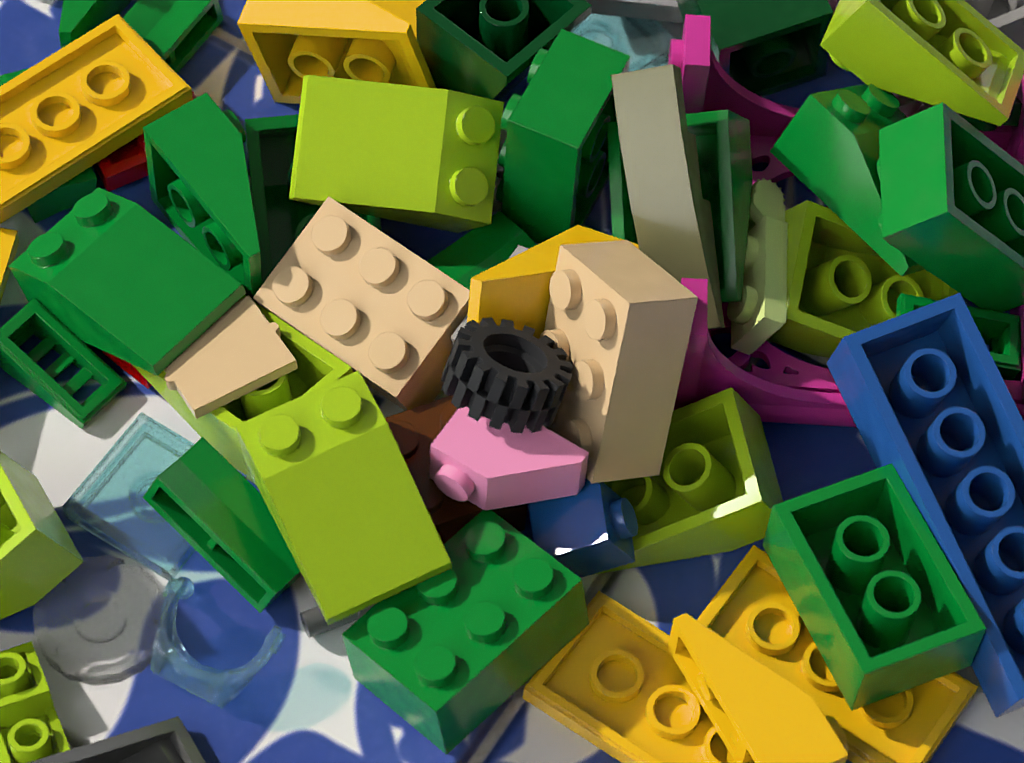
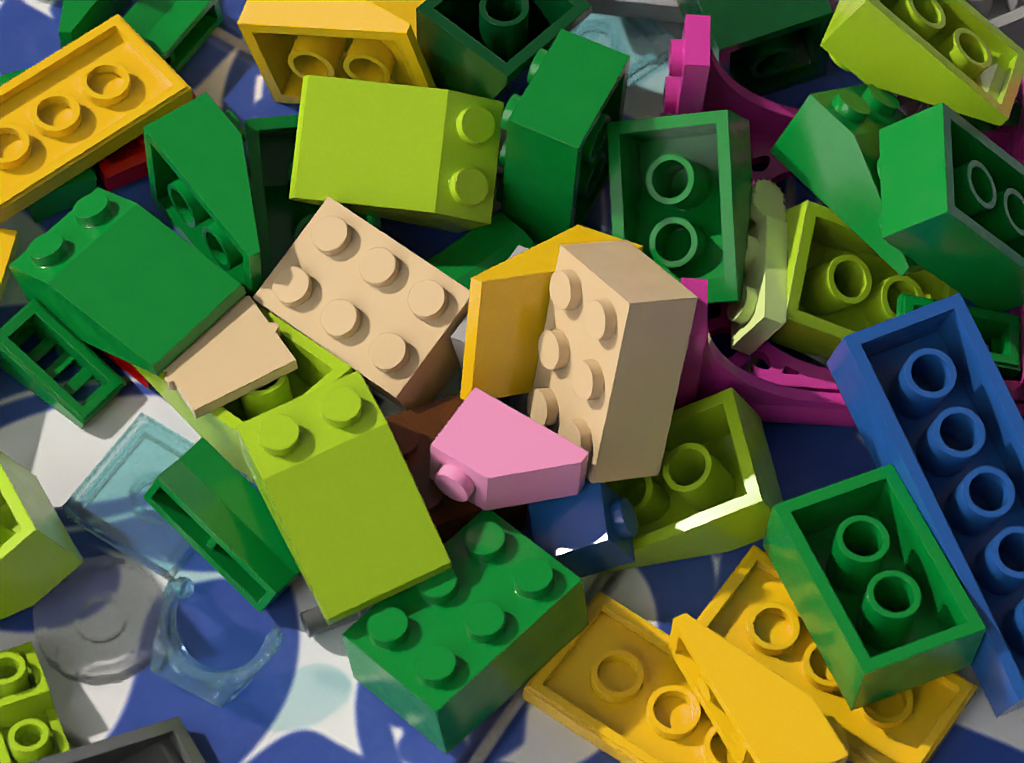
black tyre [441,318,573,433] -> none
slope [611,64,725,330] -> none

